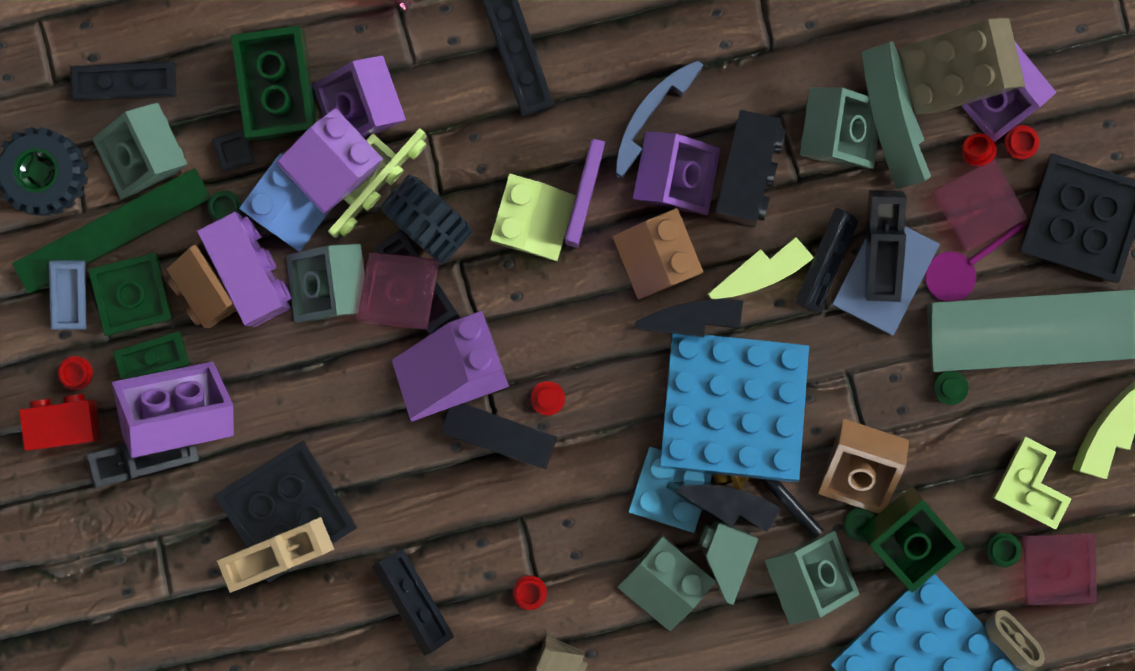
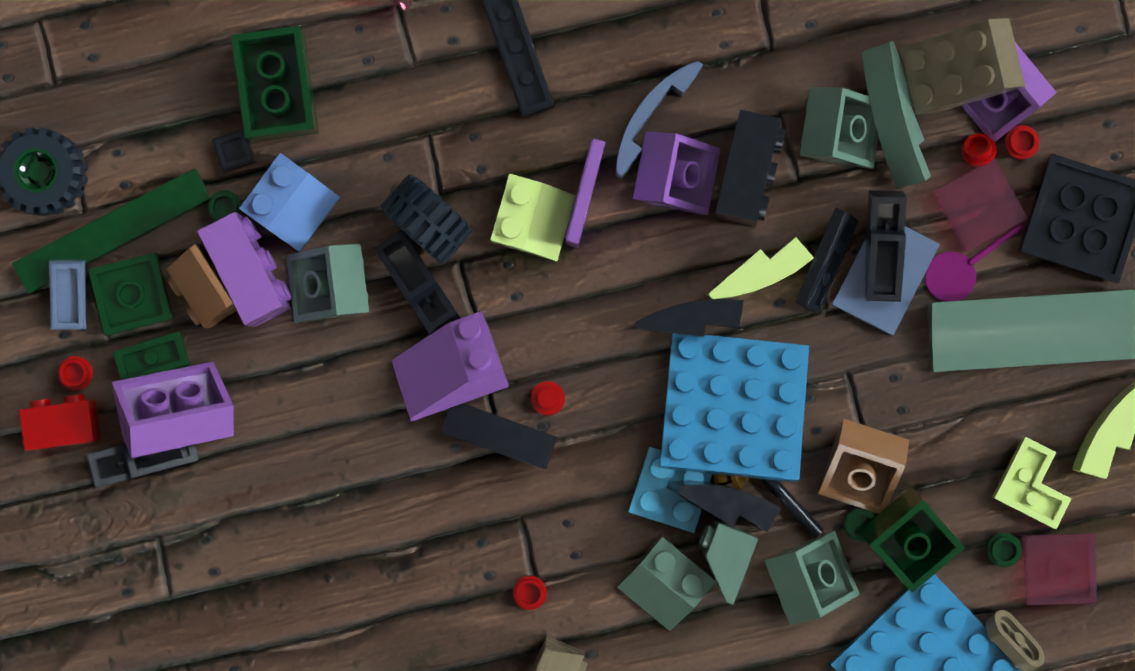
black tile [70,61,177,102] -> none
sand green slope [92,103,188,200] -> none
black plate [215,440,358,583] -> none
tan slope [217,517,334,593] -> none
medium lavender slope [277,108,383,214] -> none
medium lavender slope [312,56,406,139] -> none
yellowish green bracket [328,128,427,238] -> none
clear pink tile [357,253,439,329] -> none
black plate [372,548,454,656] -> none
medium nougat slope [612,208,703,300] -> none
dark green plate [933,371,969,405] -> none

